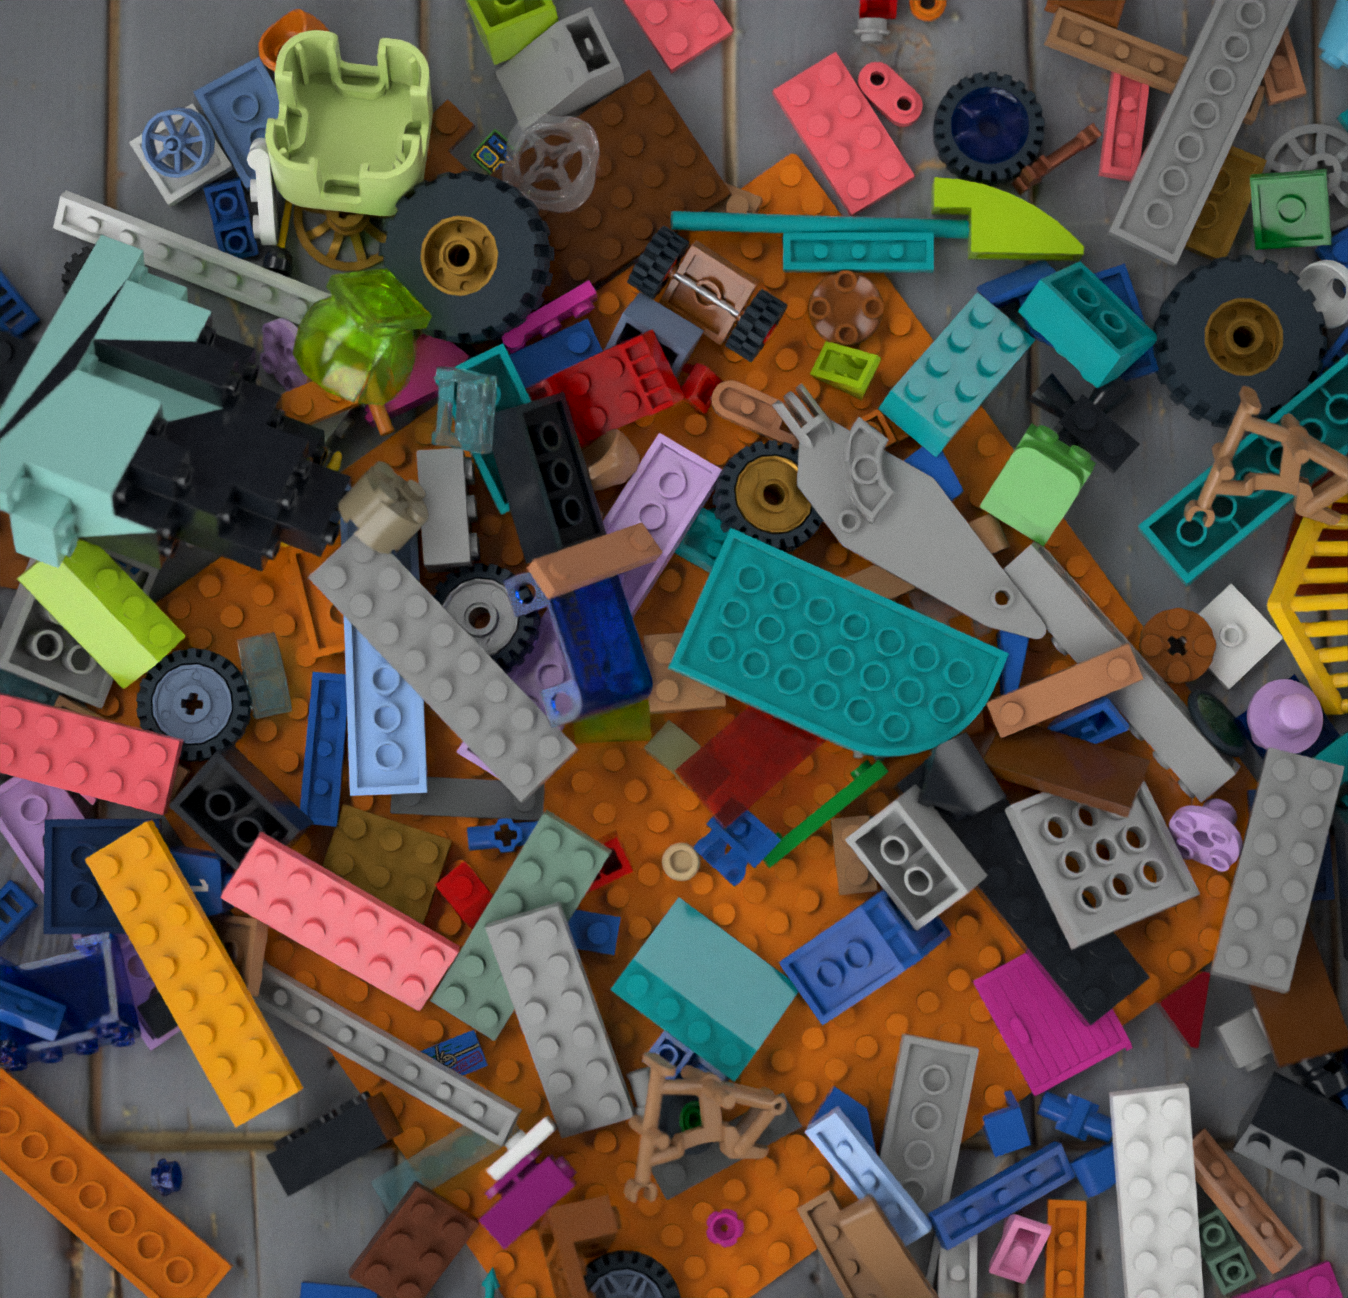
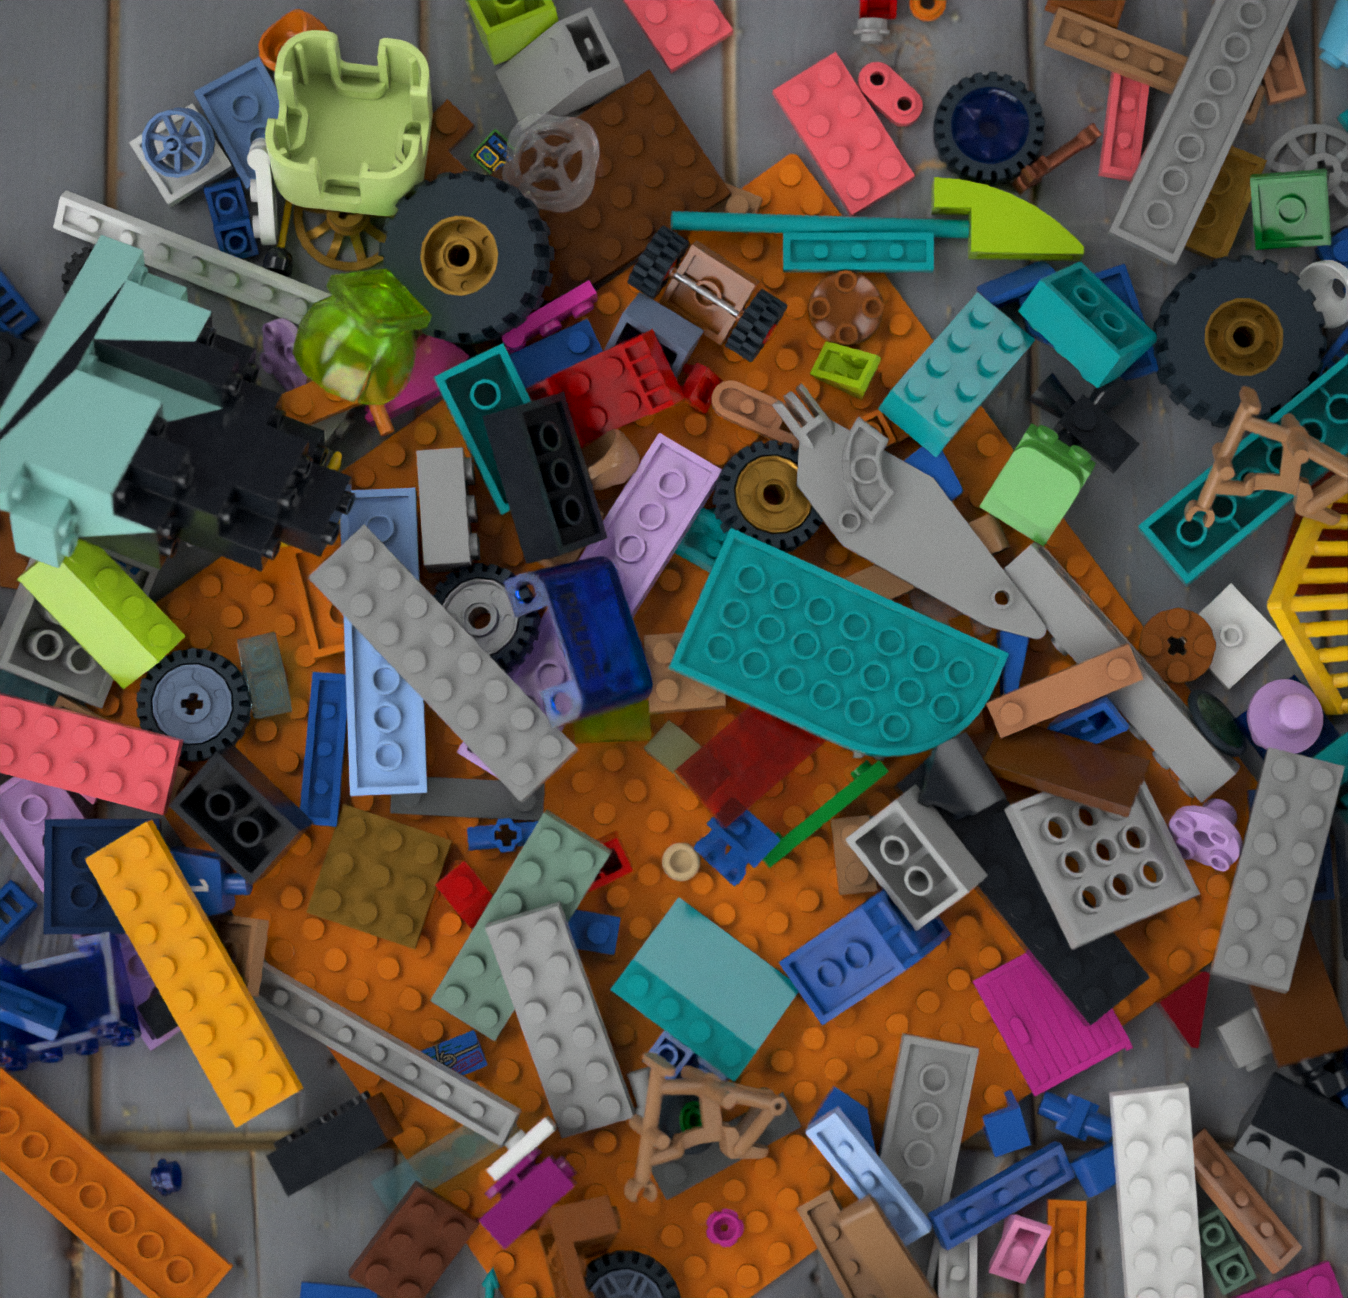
coral plate [220,832,460,1012] -> none
dark tan brick [339,461,429,554] -> none
clear light blue plate [431,366,497,454] -> none
nougat plate [527,522,663,599] -> none

